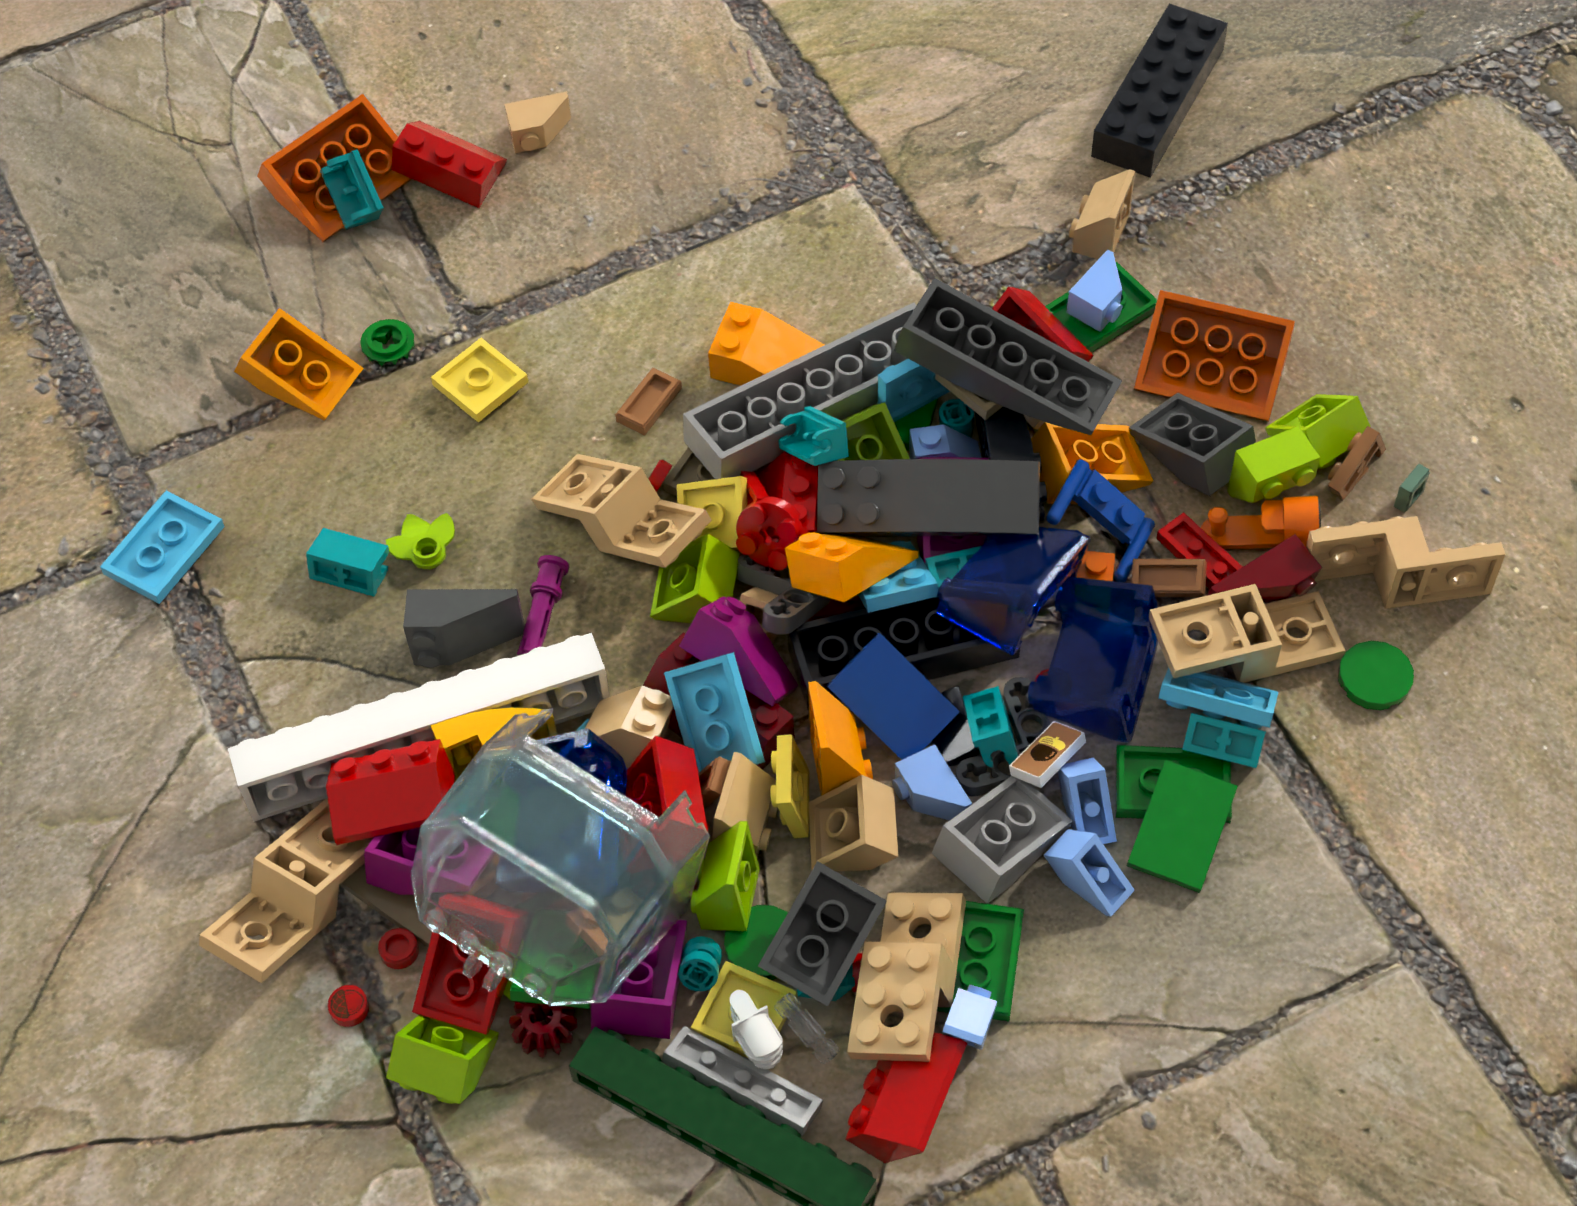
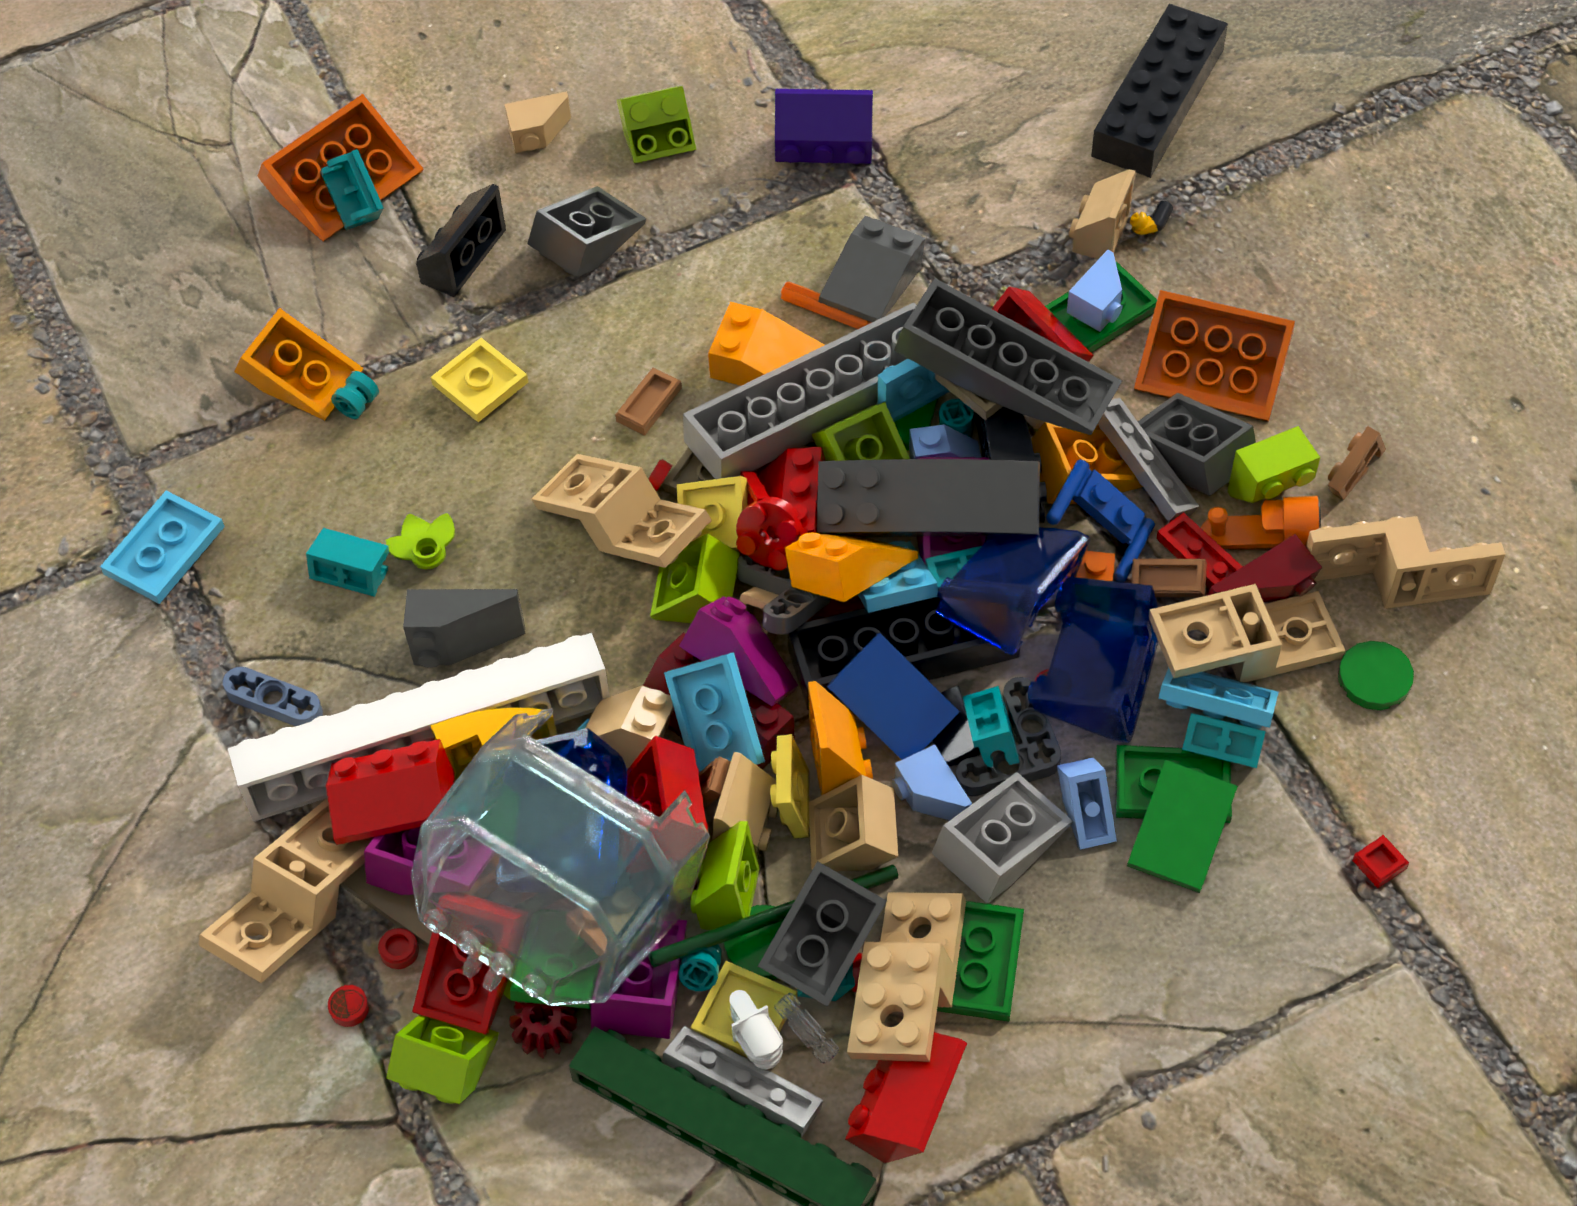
green gear [360,319,415,366] -> none
red slope [391,121,507,208] -> none
magenta pin [517,555,570,656] -> none
teal hinge [778,406,849,466] -> none
slope [942,985,997,1050] -> none
tile [1009,721,1086,788] -> none
light blue slope [1043,829,1135,917] -> none
lime slope [1265,394,1371,469] -> none
sand green tile [1394,464,1430,512] -> none
none -> sand blue beam [223,667,323,726]
none -> teal wheel [331,371,379,419]
none -> black slope [416,184,506,297]
none -> dark grey slope [527,186,647,277]
none -> lime slope [616,86,697,163]
none -> dark green piece [648,864,898,967]
none -> dark purple slope [775,89,873,164]
none -> orange axle [781,281,872,329]
none -> dark grey slope [819,216,925,322]
none -> light grey plate [1098,398,1199,522]
none -> arm [1130,201,1173,235]
none -> red tile [1352,835,1409,889]

